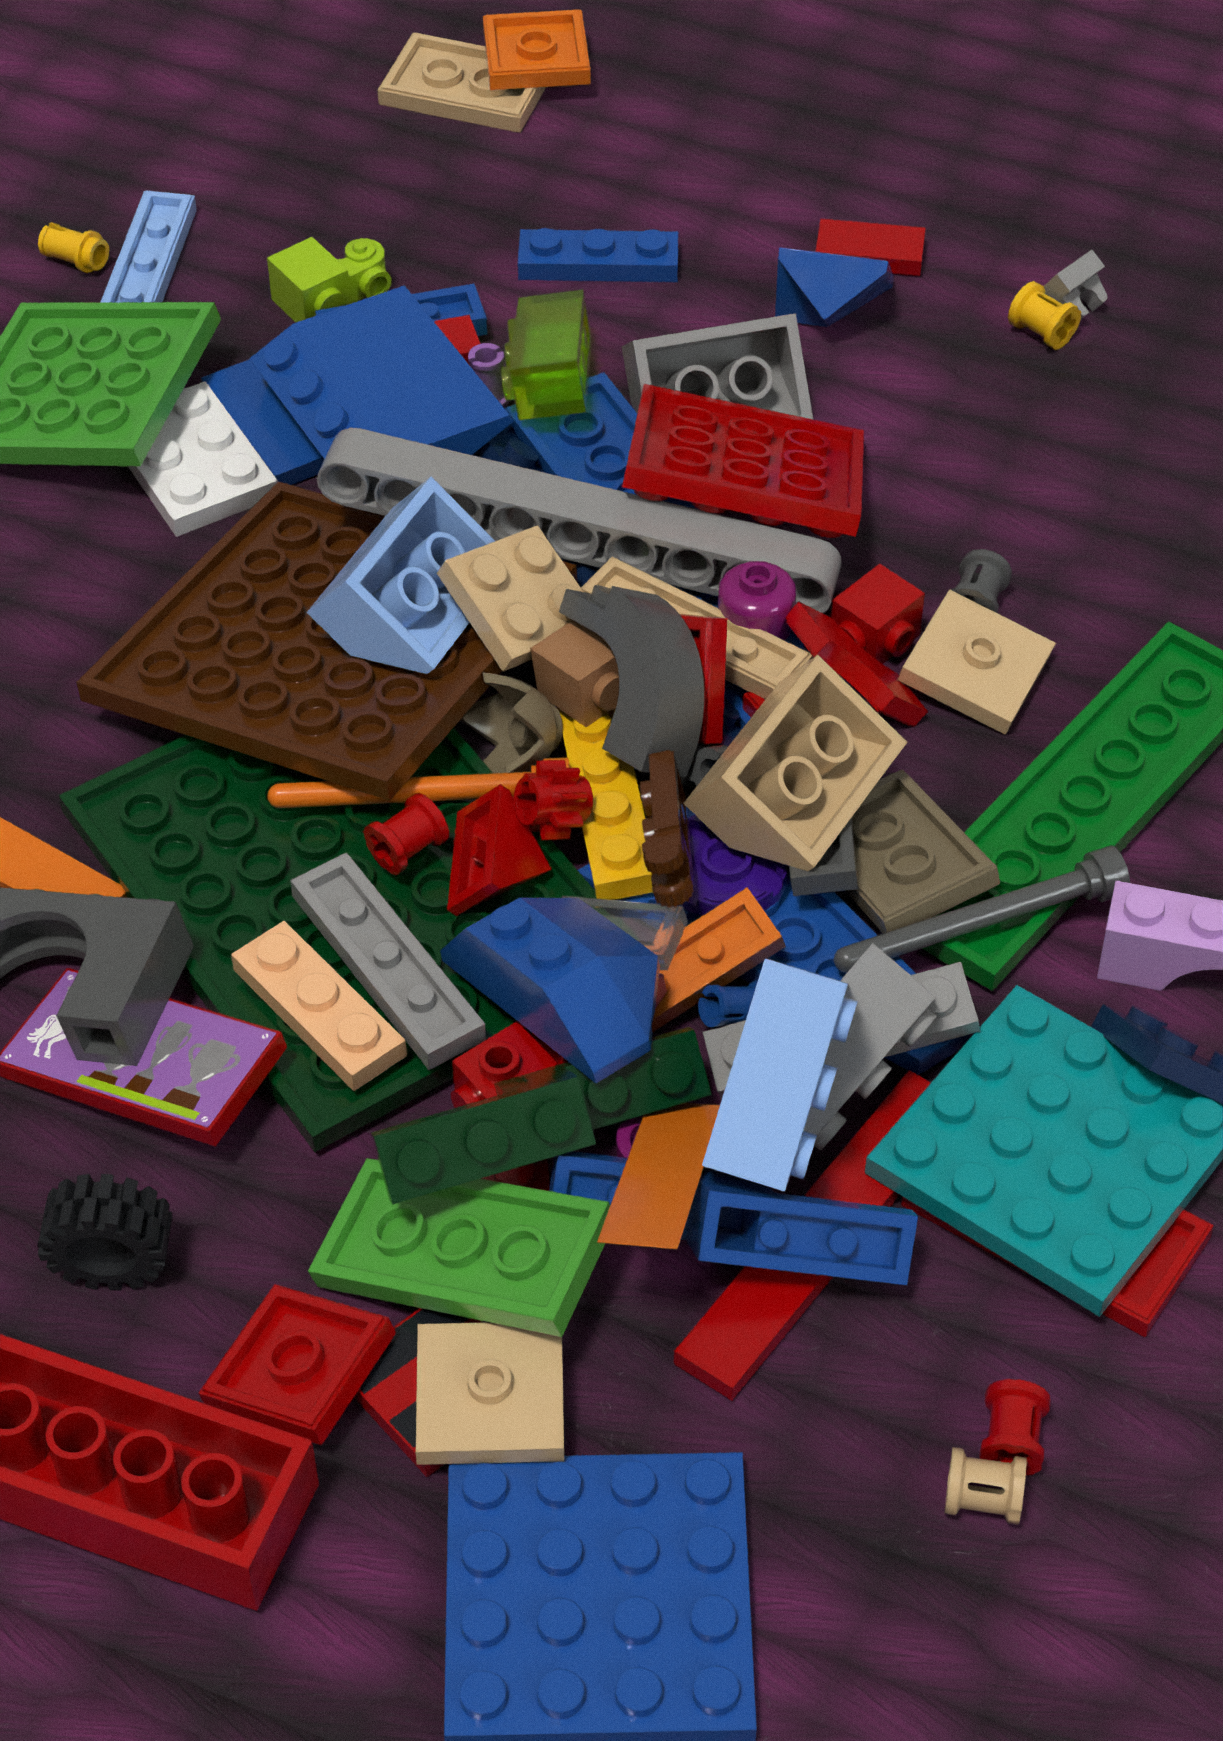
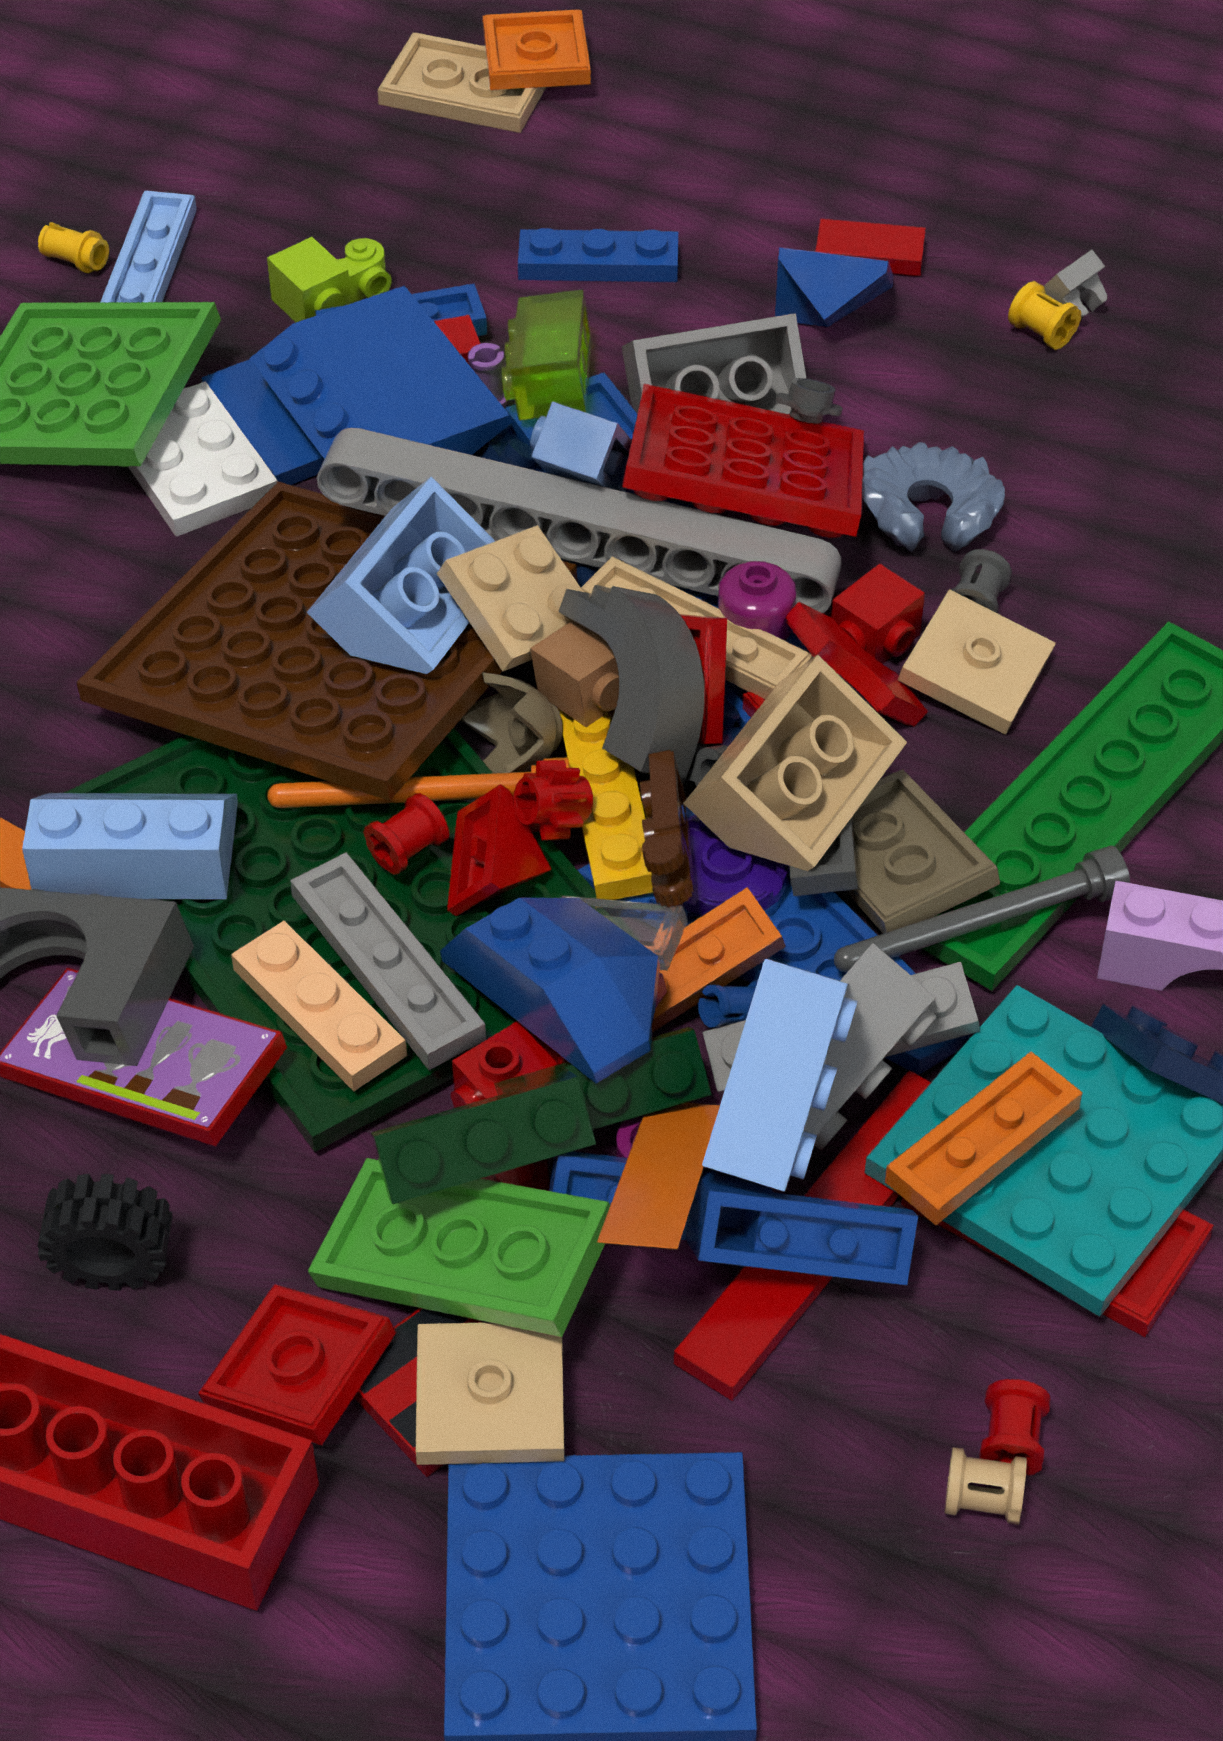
none -> light blue slope [22,793,238,899]
none -> medium blue brick [530,401,632,492]
none -> dark grey plate [776,378,843,423]
none -> sand blue piece [862,442,1005,552]
none -> orange plate [885,1051,1083,1225]

